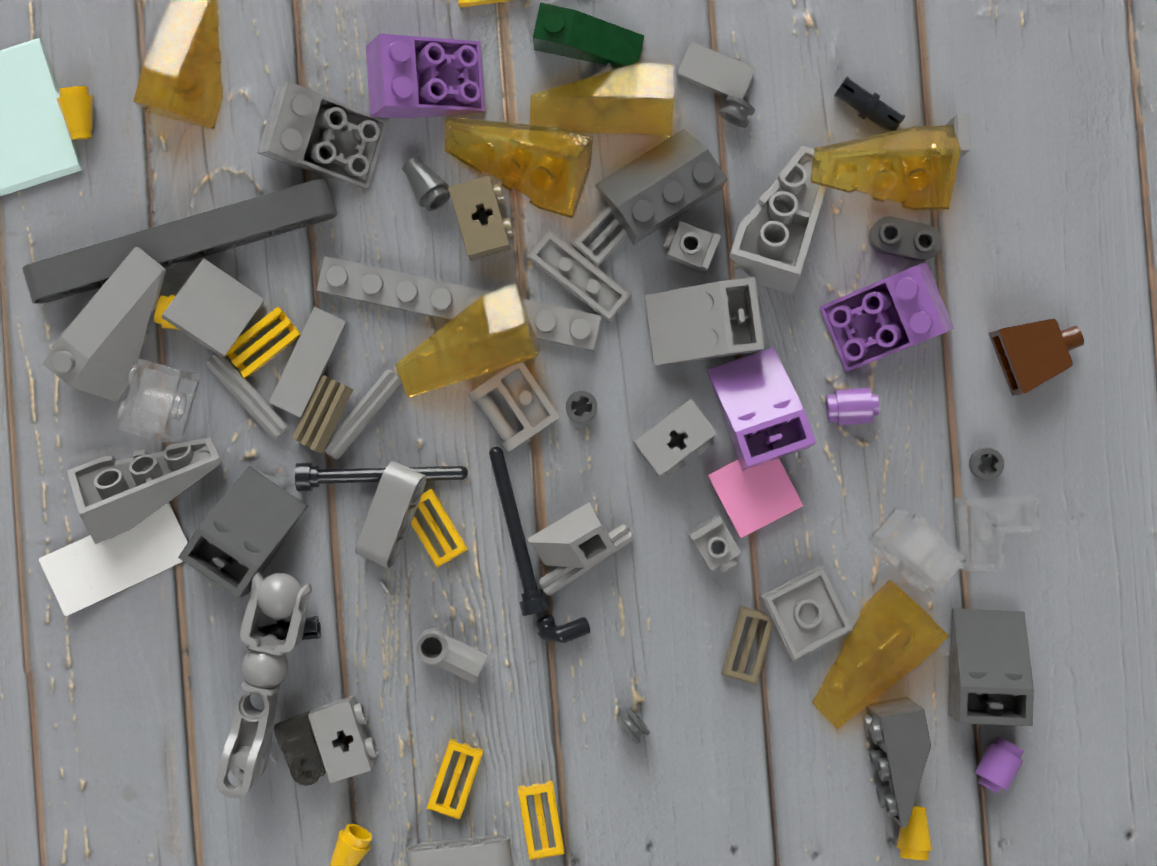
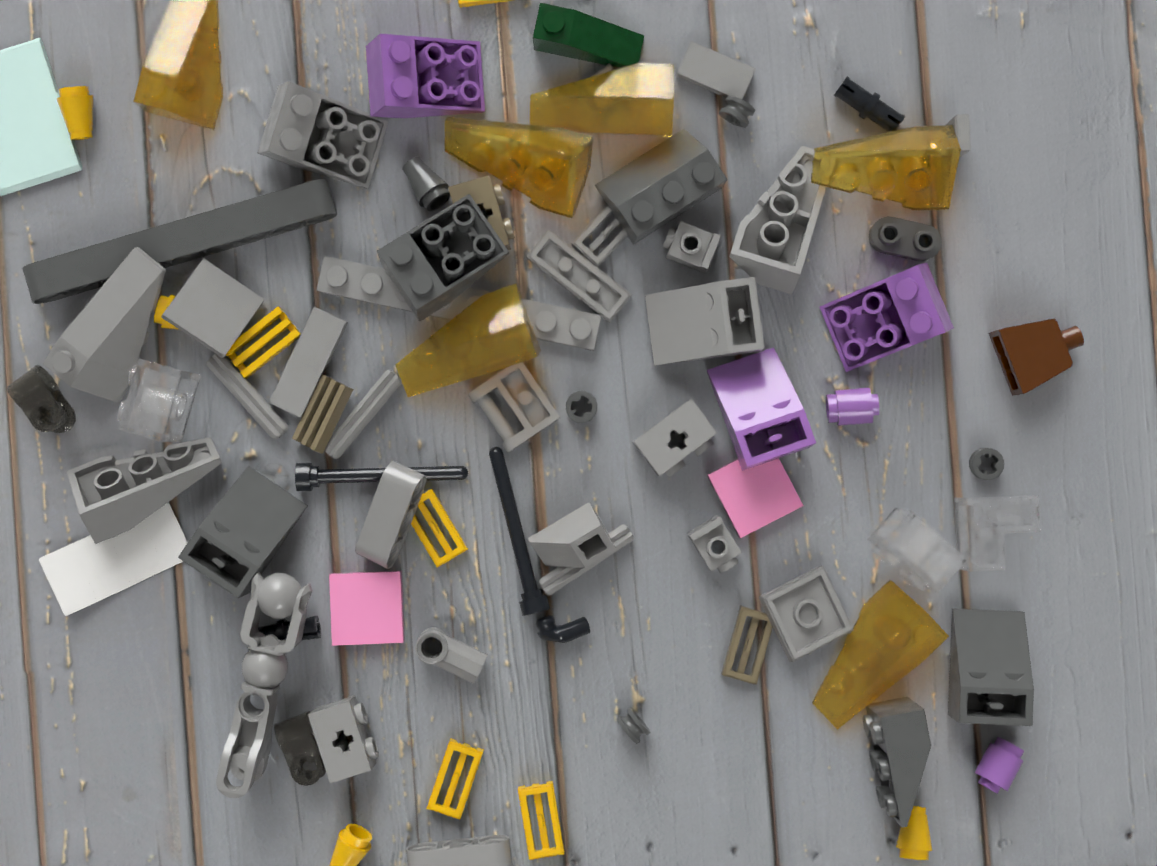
none -> clear smoke piece [7,365,76,433]
none -> bright pink tile [329,570,405,646]
none -> dark grey slope [377,194,509,322]

